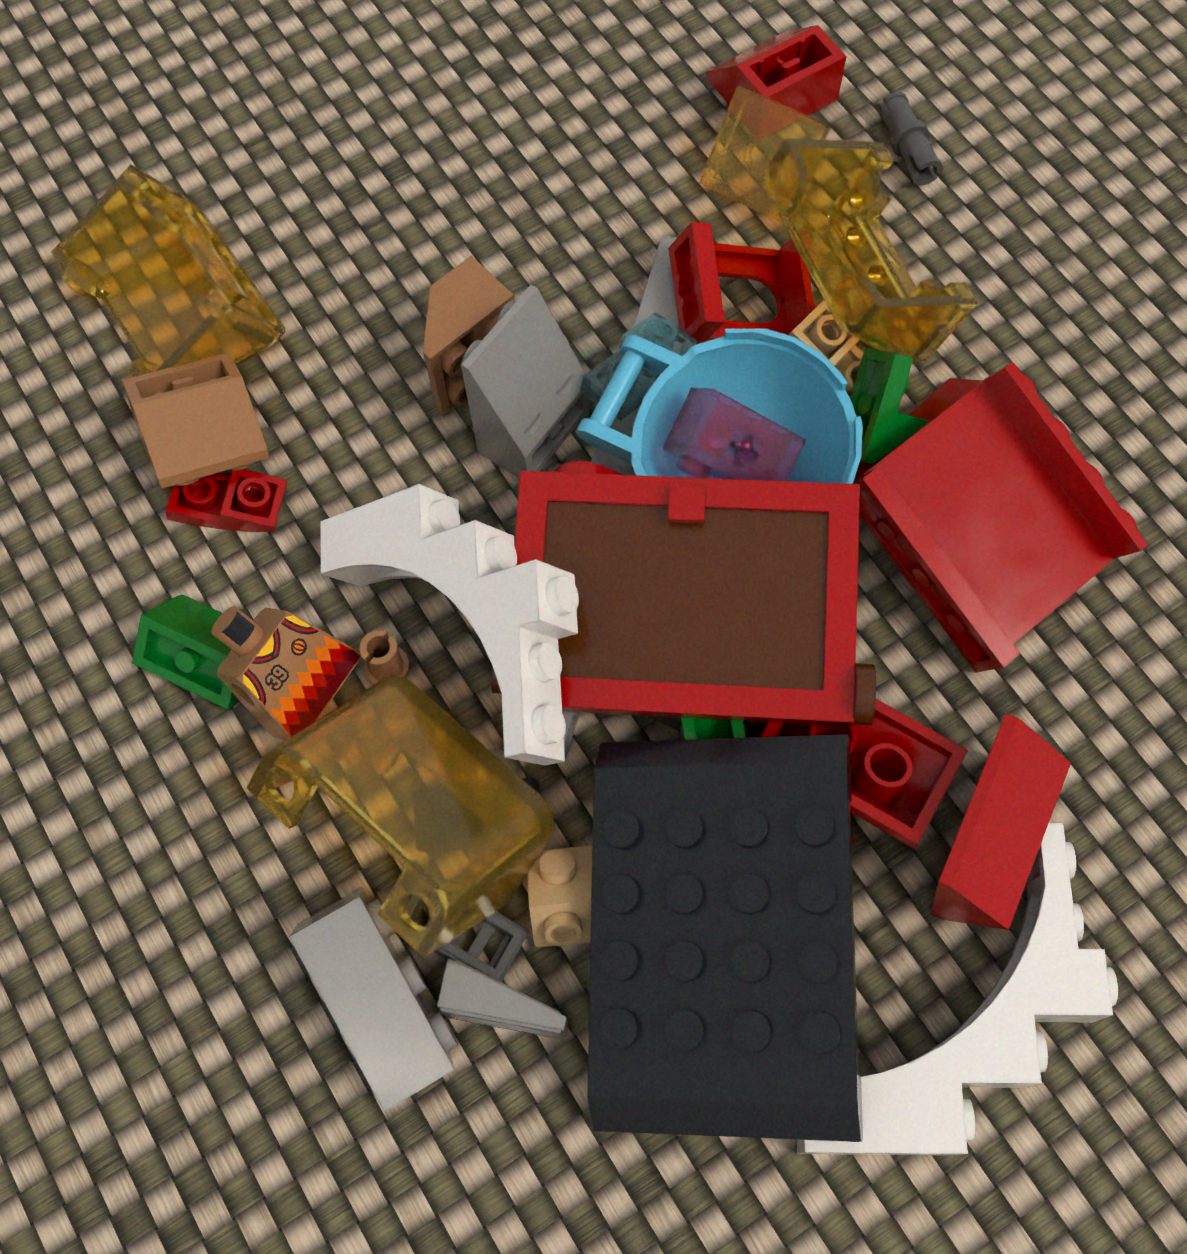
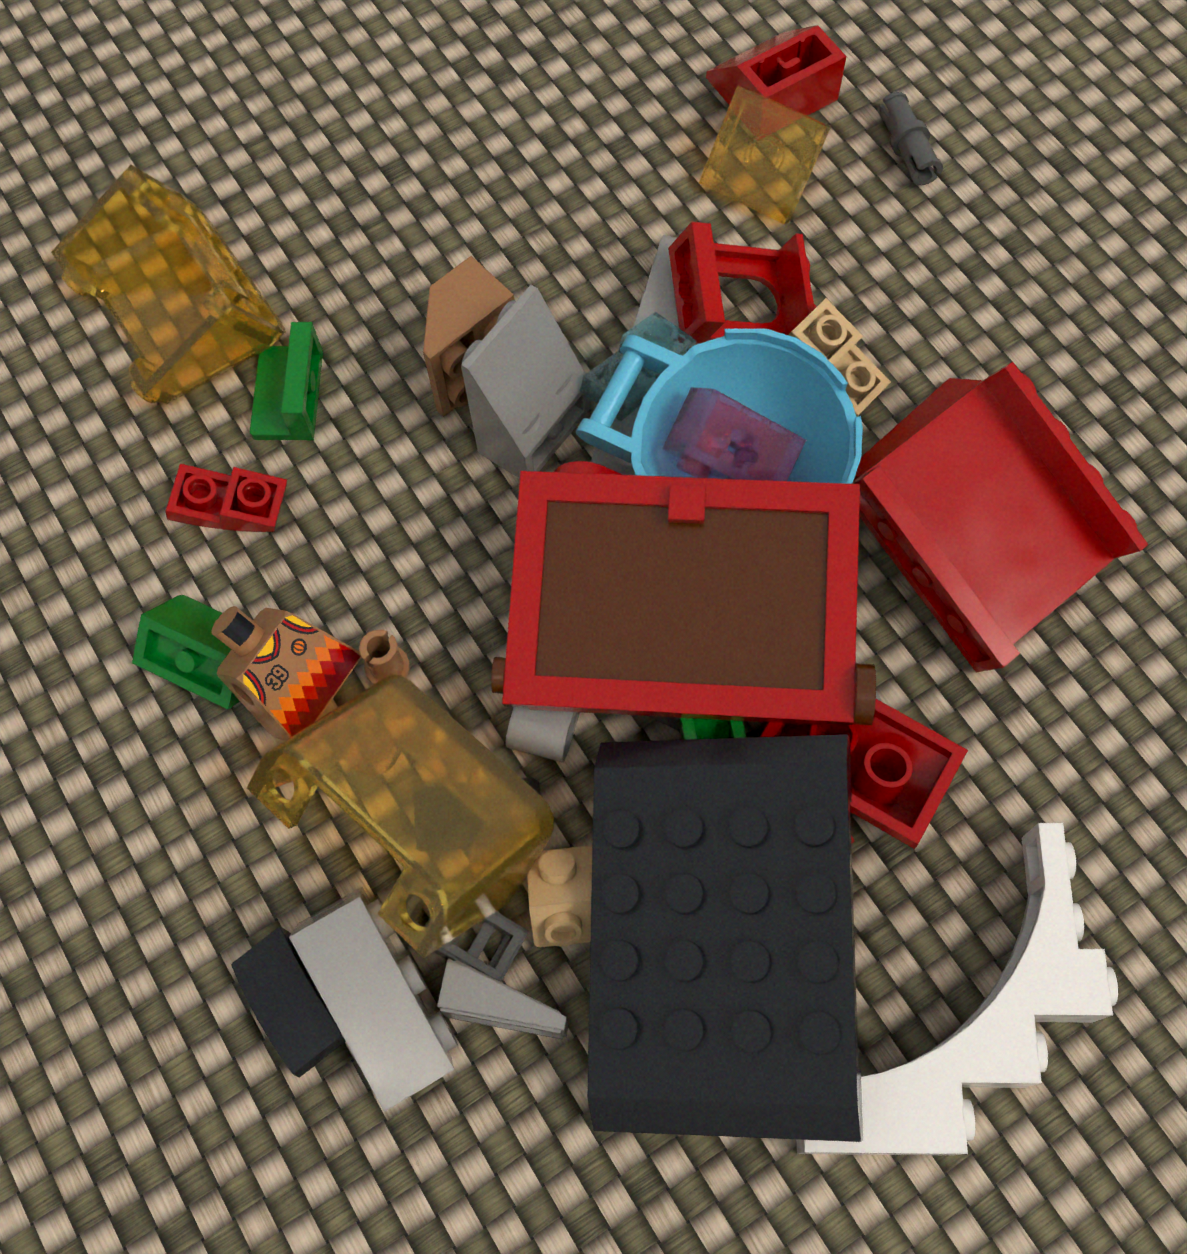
medium nougat slope [122,352,270,489] -> none
white arch [320,484,579,766] -> none
clear yellow windscreen [764,138,978,362] -> none
green slope [850,347,930,464] -> none
red slope [931,713,1071,930] -> none
none -> black slope [231,926,346,1078]
none -> green panel [250,322,323,440]

